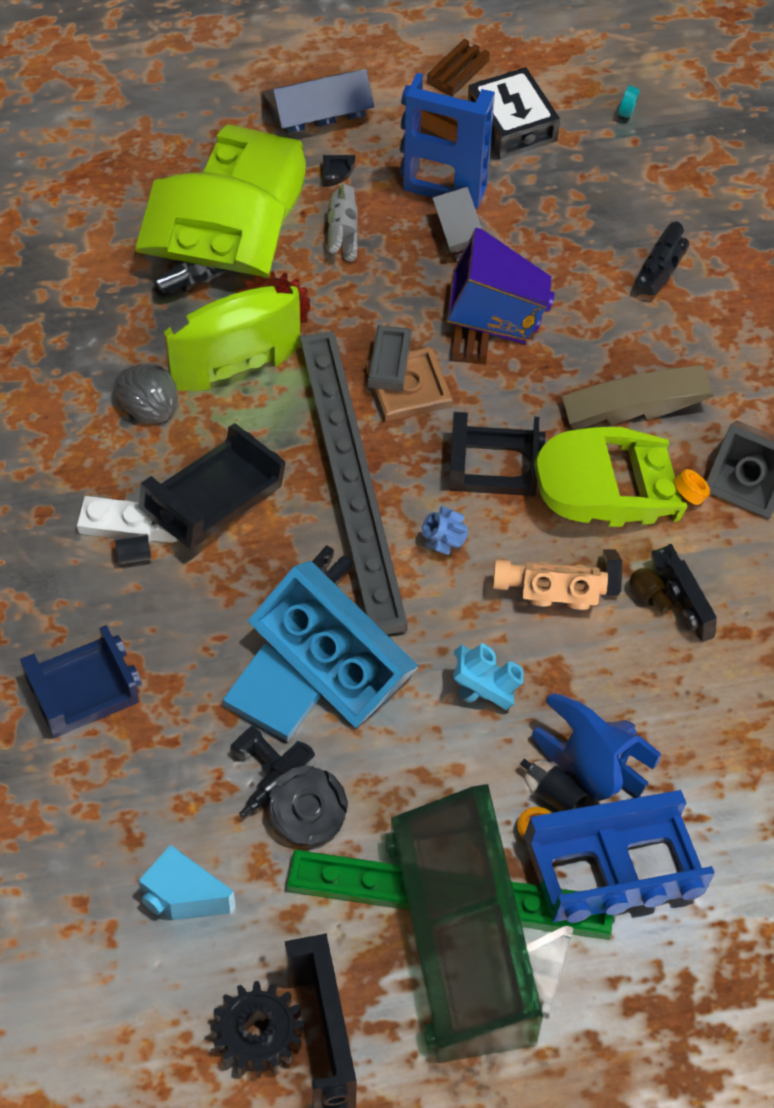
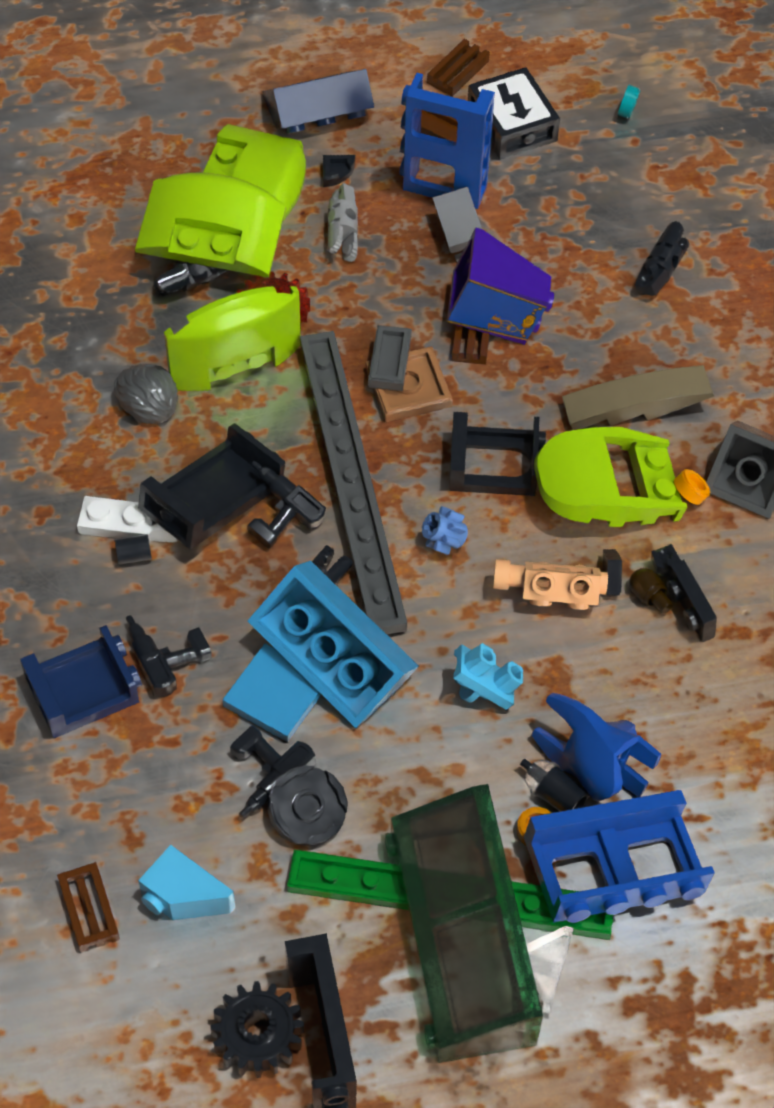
none -> reddish brown tile [57,862,120,953]
none -> black piece [126,615,212,698]
none -> black piece [247,461,326,549]

